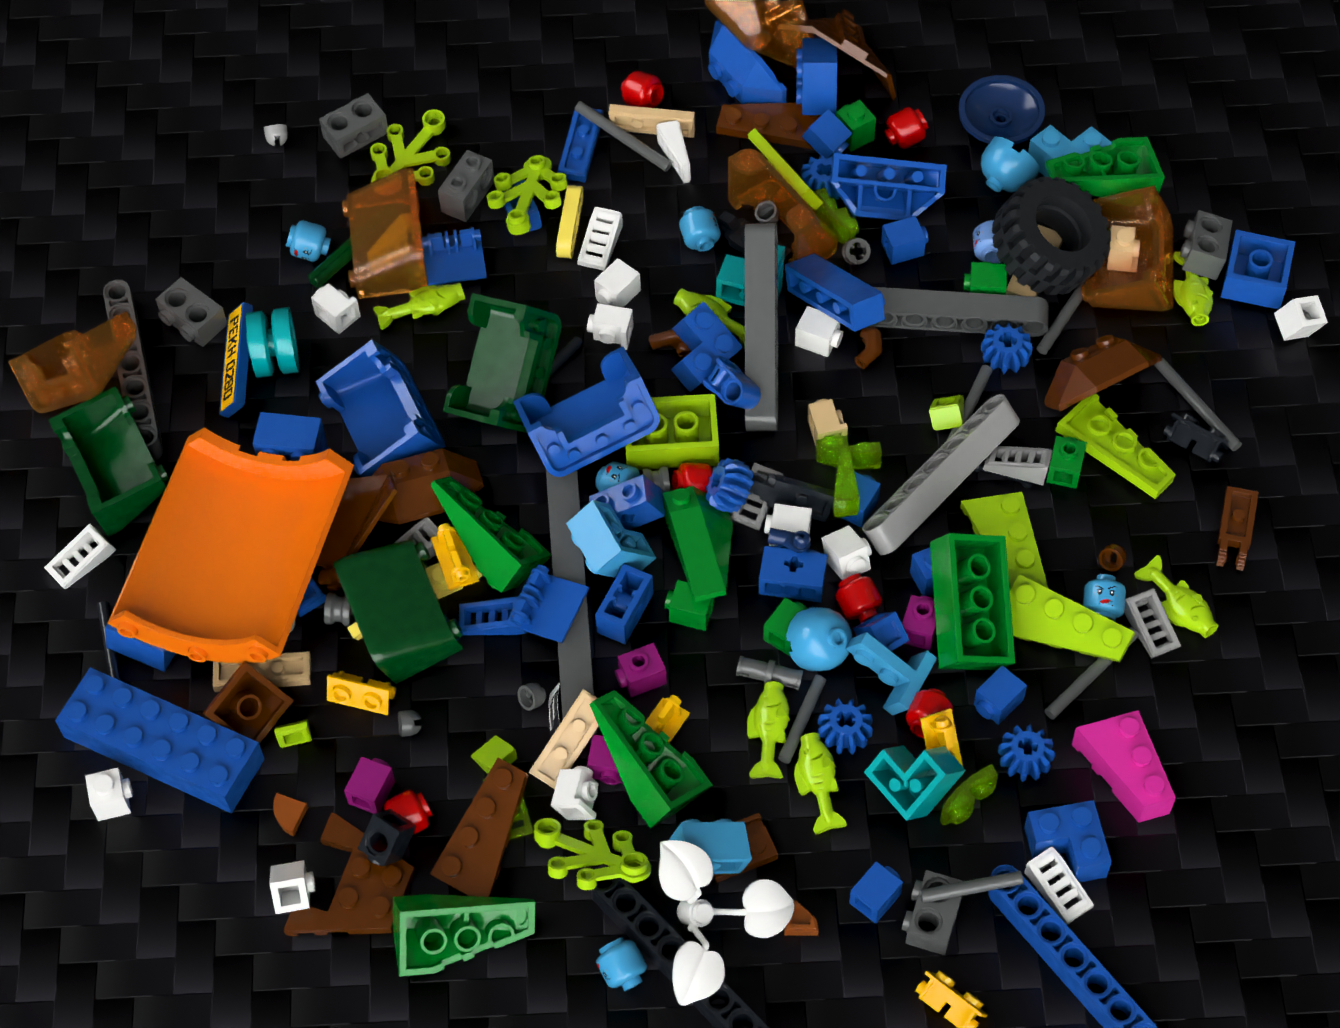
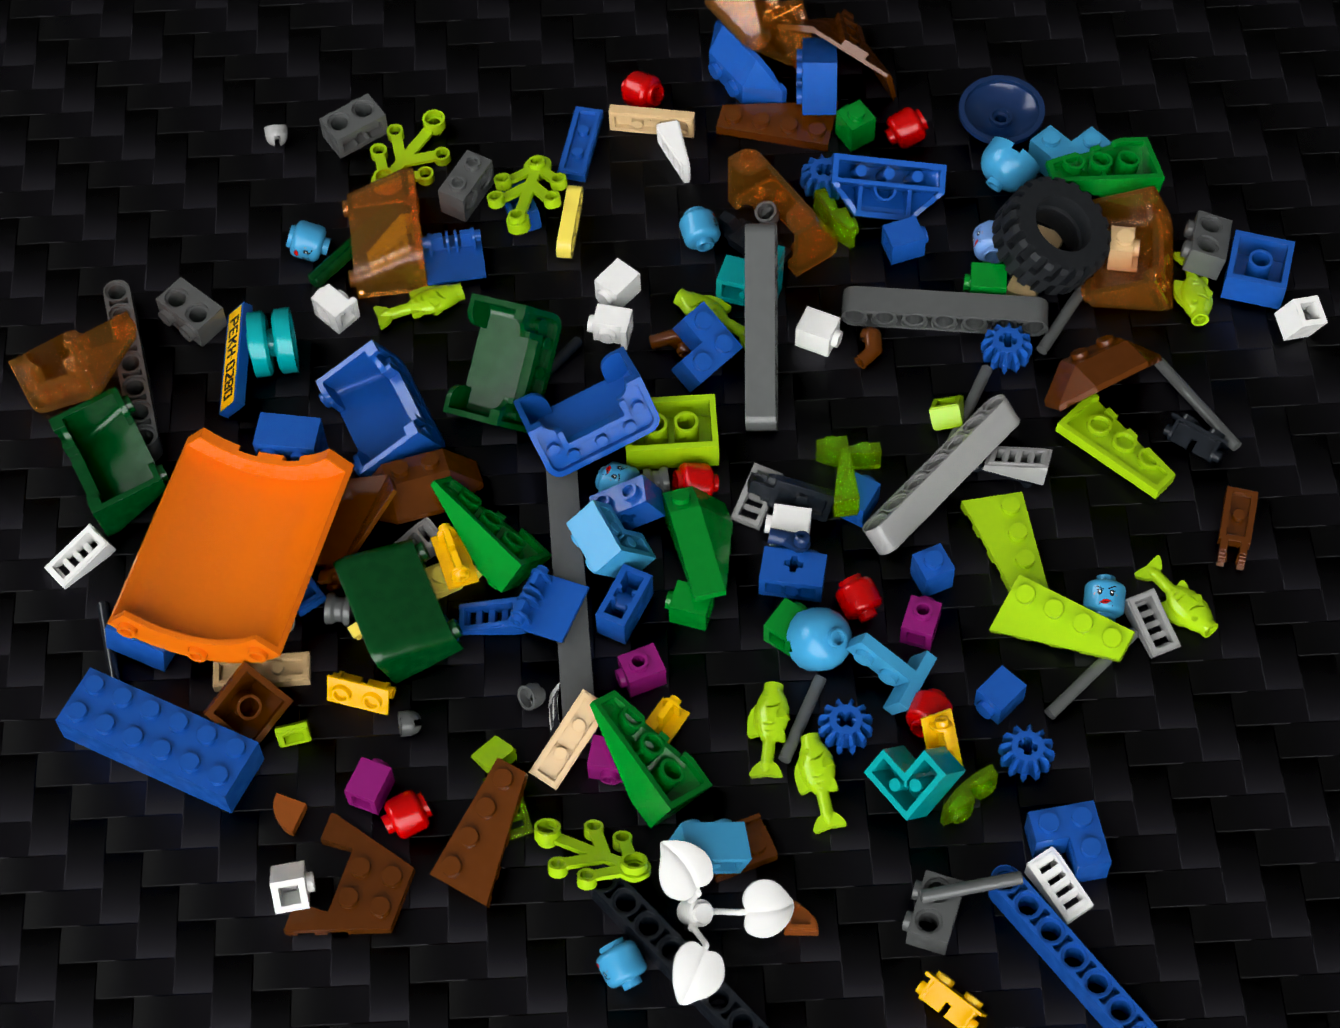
white brick [85,768,133,821] -> none
black brick [358,809,416,866] -> none
green wedge [393,894,535,976] -> none
white brick [551,766,599,820] -> none
dark grey bar [575,101,672,172] -> none
white slope [577,207,623,271] -> none
blue piece [702,356,761,409] -> none
blue gear [706,458,754,513] -> none
dark grey pin [736,655,804,690] -> none
lime tile [747,128,823,210] -> none
blue brick [785,253,885,332] -> none
blue brick [802,109,853,158] -> none
tan brick [808,399,848,451] -> none
white brick [822,525,872,581] -> none
dark grey bush [842,238,871,265] -> none
blue brick [849,862,903,924] -> none
blue brick [853,611,910,651] -> none
green brick [930,533,1015,670] -> none
green brick [1046,436,1087,489] -> none
dark pink wedge [1071,710,1176,823] -> none
reddish brown hinge [1099,544,1127,572] -> none

